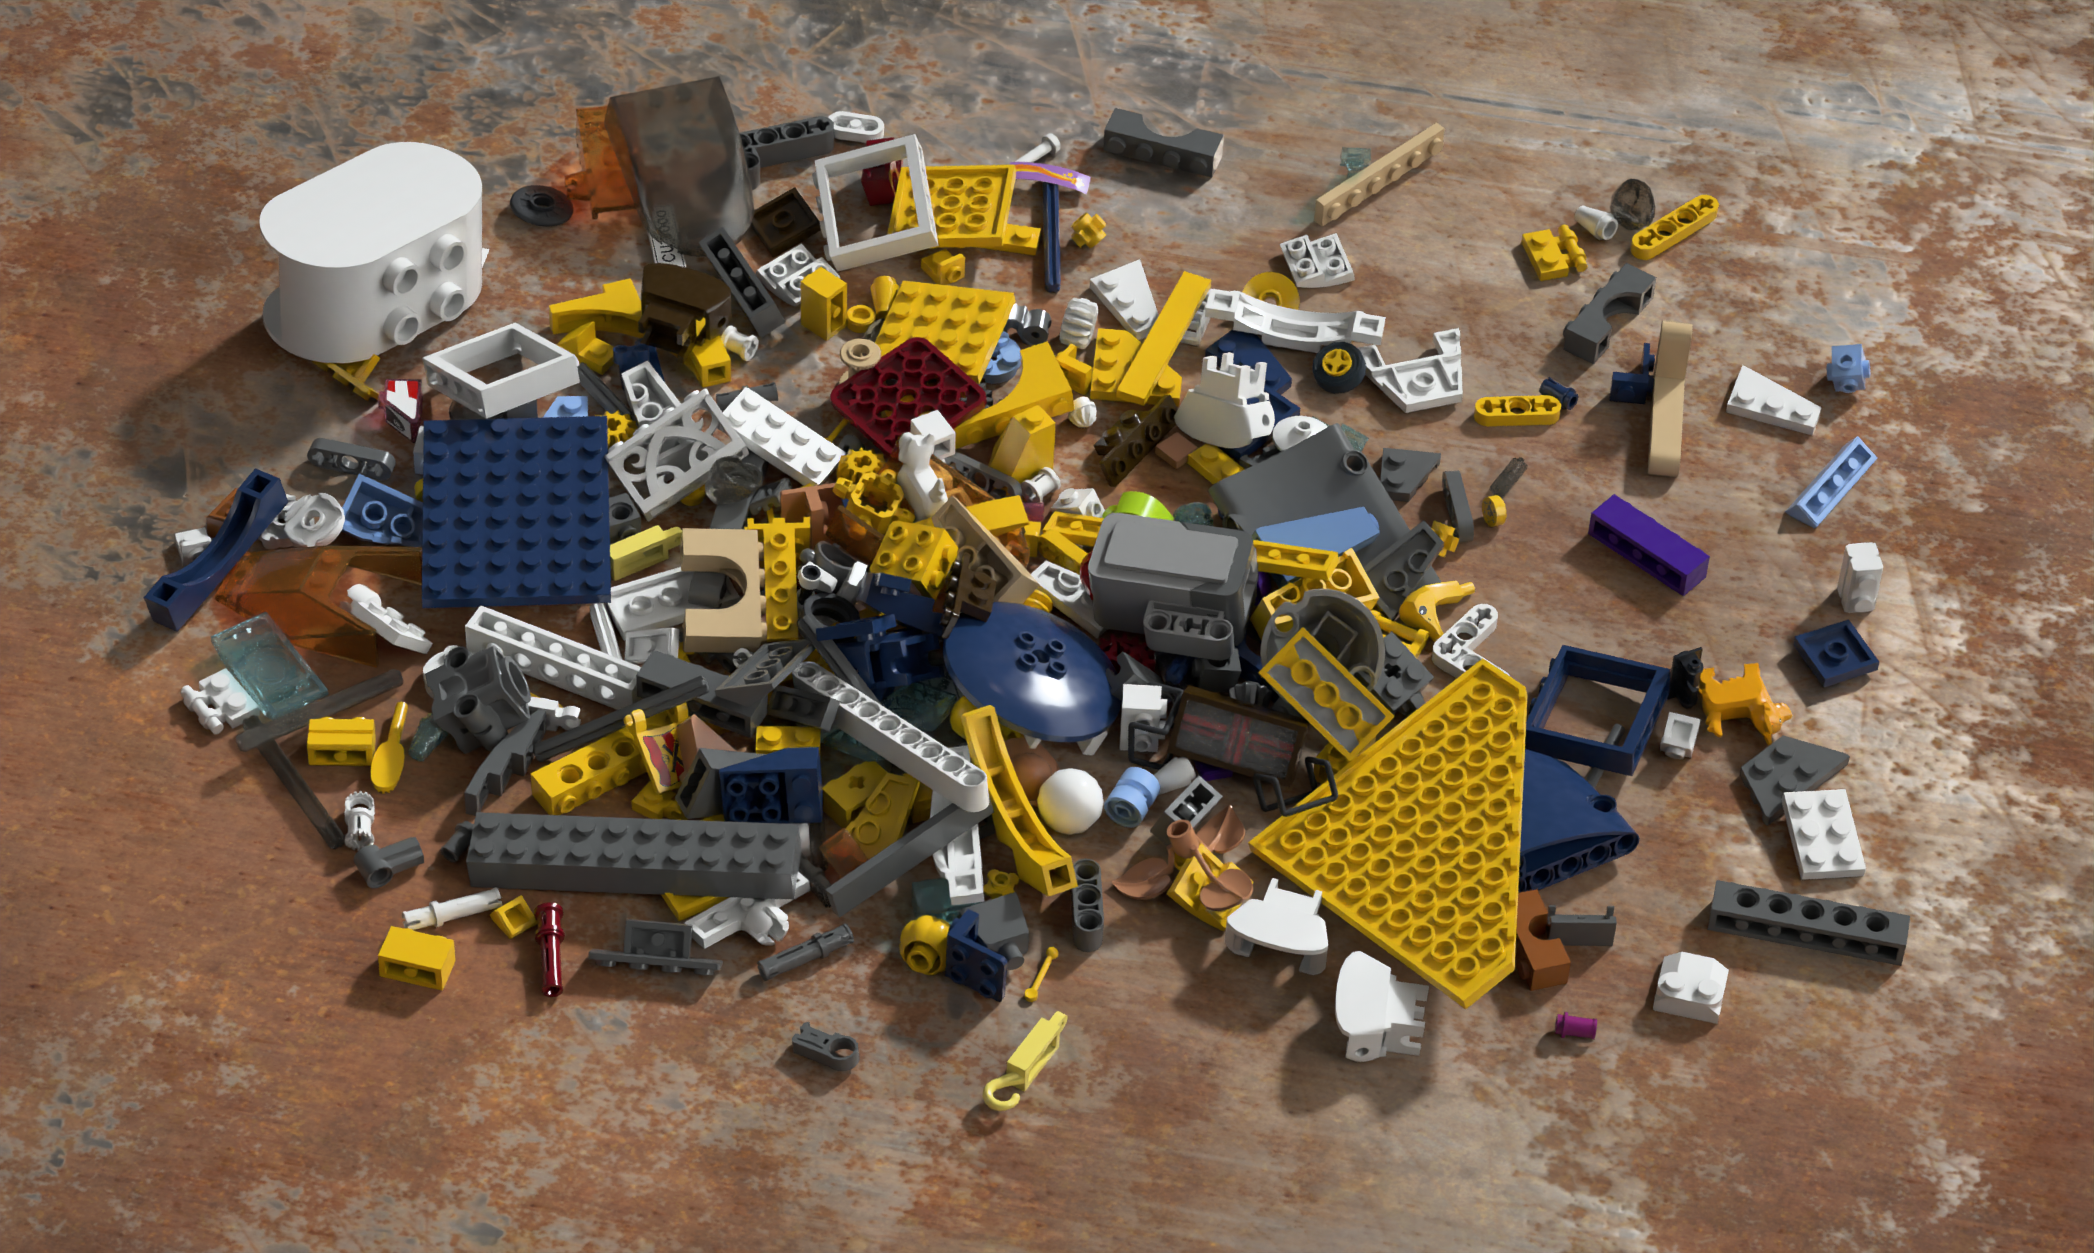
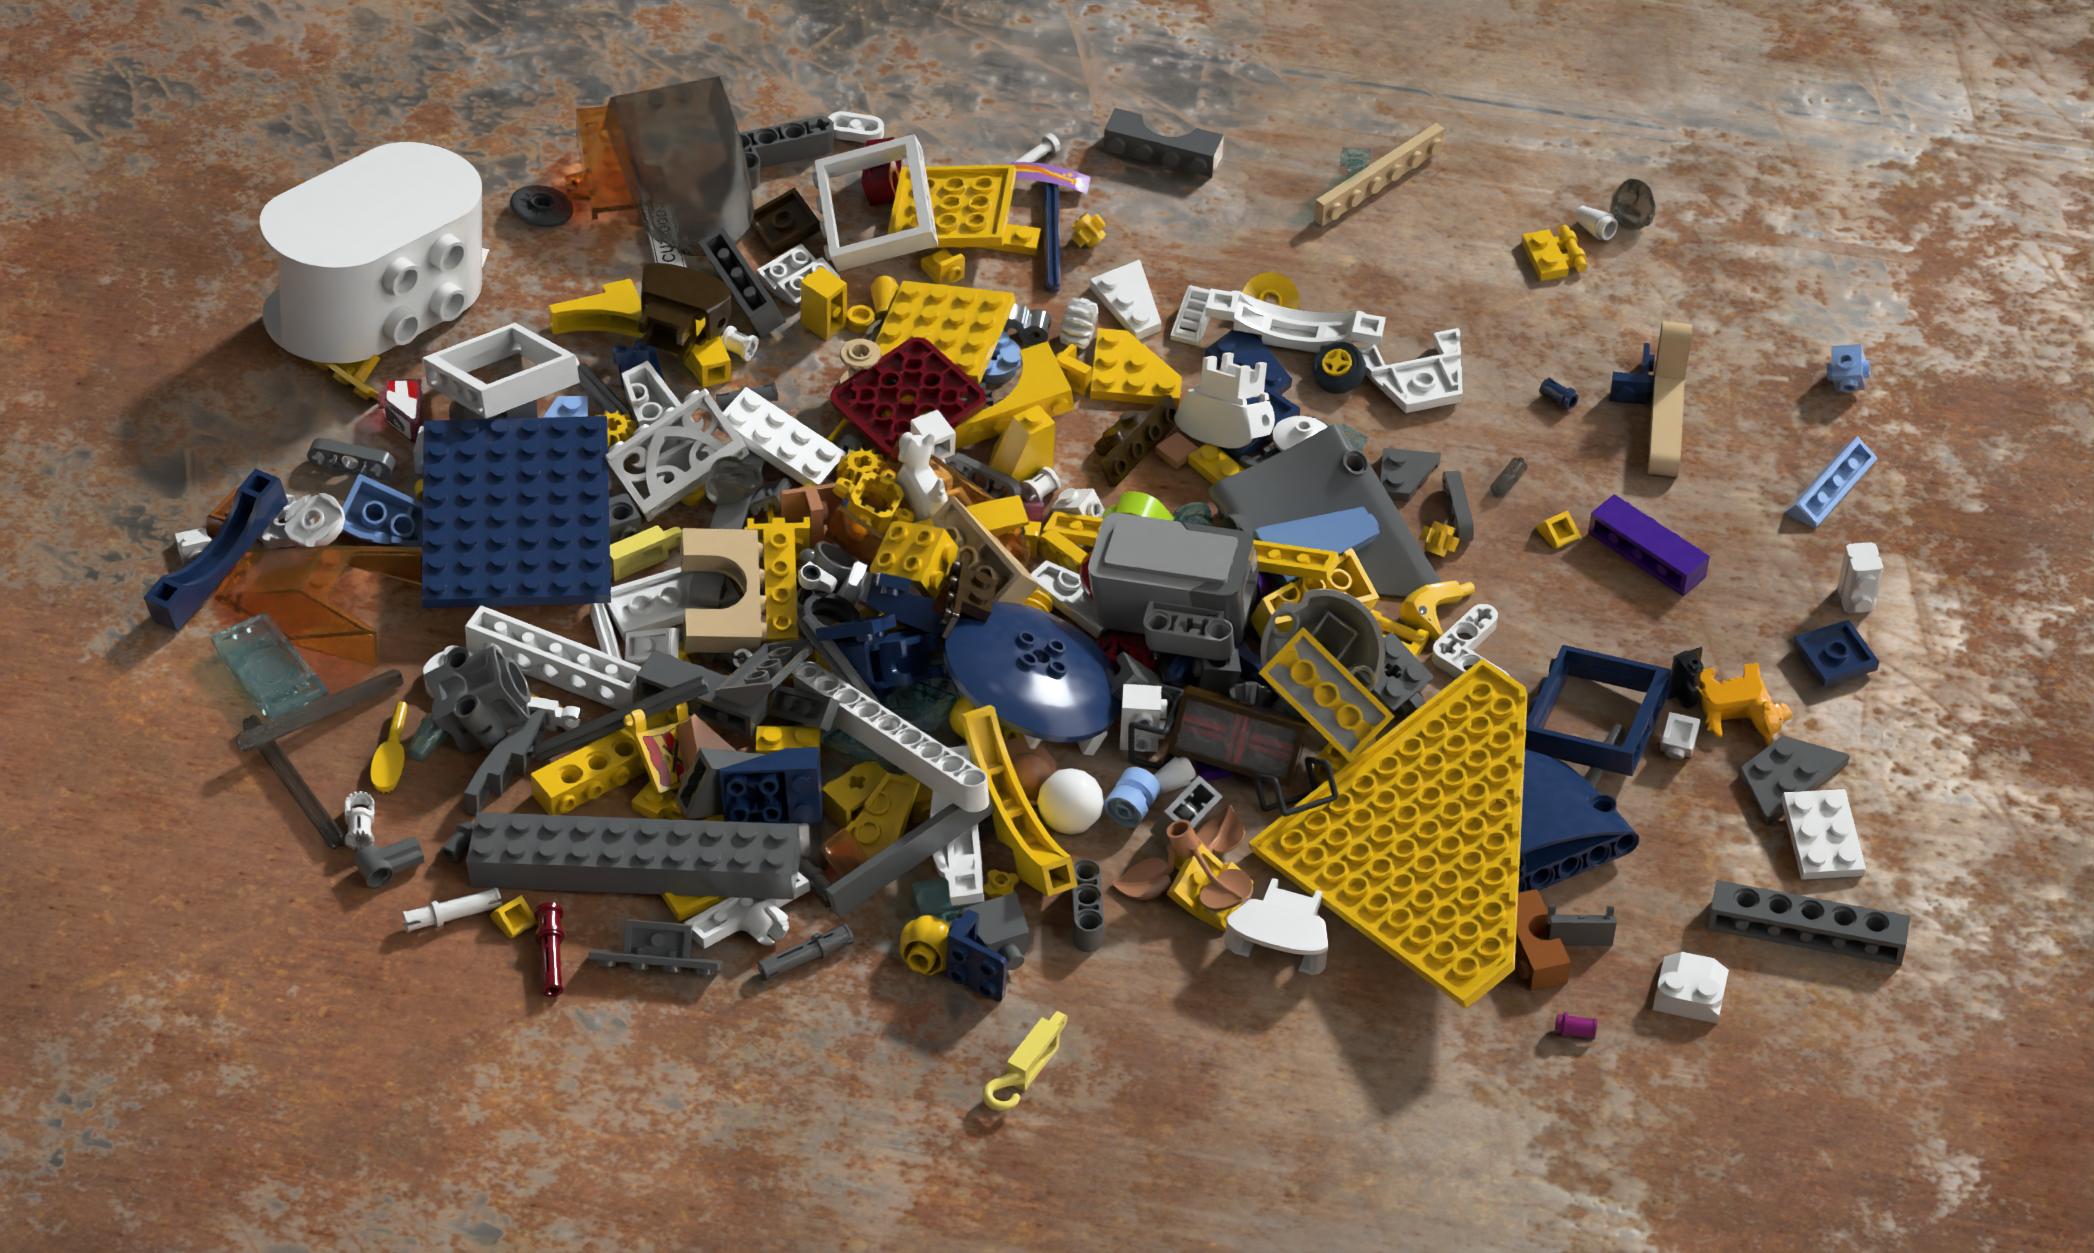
white plate [180,668,260,734] -> none
yellow brick [307,717,376,766] -> none
white plate [340,584,433,654] -> none
yellow brick [378,926,456,991] -> none
yellow slope [556,321,614,375] -> none
dark grey piece [792,1022,860,1071] -> none
yellow hinge [1025,947,1059,1002] -> none
white plate [1068,397,1096,428] -> none
yellow tile [1116,271,1211,406] -> none
white slope [1280,233,1355,288] -> none
white piece [1335,951,1429,1062] -> none
dark grey wing [1363,520,1444,621] -> none
yellow beam [1474,395,1561,427] -> none
yellow tile [1482,495,1507,527] -> none
dark grey arch [1563,263,1657,364] -> none
yellow beam [1630,195,1719,260] -> none
white wing [1726,365,1821,436] -> none
none -> yellow slope [1536,510,1581,549]

